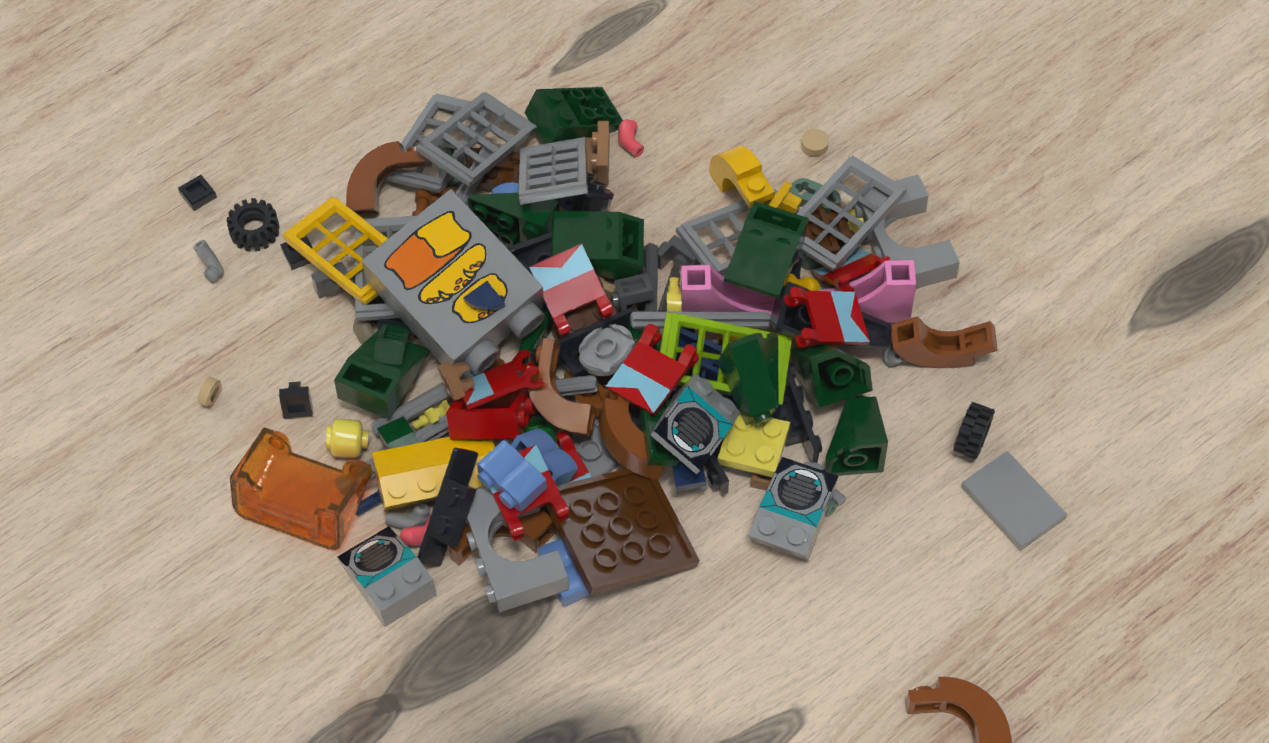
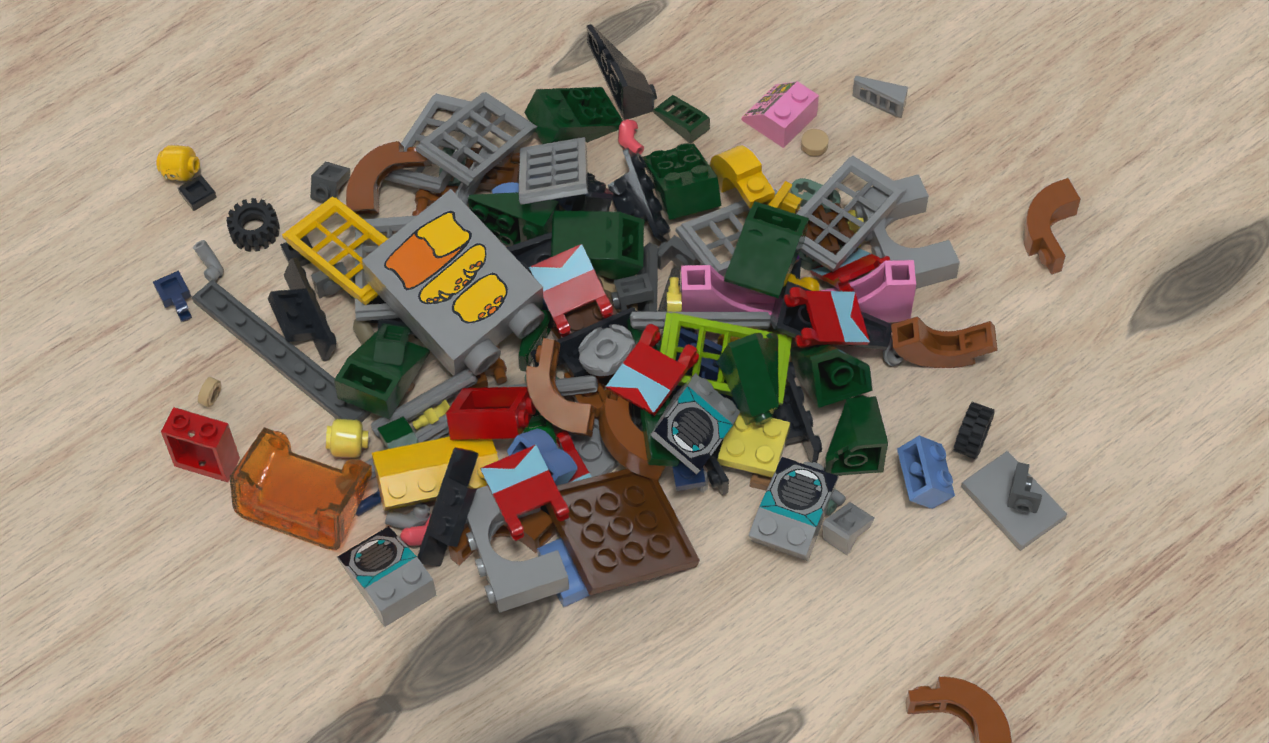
black tile [279,381,313,418] -> none
medium nougat tile [437,362,475,400] -> none
dark blue tile [463,281,505,311] -> none
red flag [463,350,544,410] -> none
medium blue brick [477,440,547,512] -> none
medium nougat bracket [586,121,610,185] -> none
none -> dark blue plate [153,270,192,322]
none -> yellow head [156,145,200,182]
none -> red window [161,407,240,482]
none -> dark grey tile [192,280,372,422]
none -> black bracket [267,258,336,361]
none -> dark grey bracket [310,161,350,203]
none -> black wedge [586,24,657,120]
none -> black bracket [608,148,671,243]
none -> dark green slope [643,143,722,220]
none -> dark green slope [653,95,710,144]
none -> bright pink slope [742,81,819,148]
none -> light grey slope [822,502,875,555]
none -> light grey slope [852,76,908,118]
none -> medium blue brick [897,435,955,509]
none -> dark grey bracket [1007,462,1042,513]
none -> dark orange arch [1023,178,1081,275]

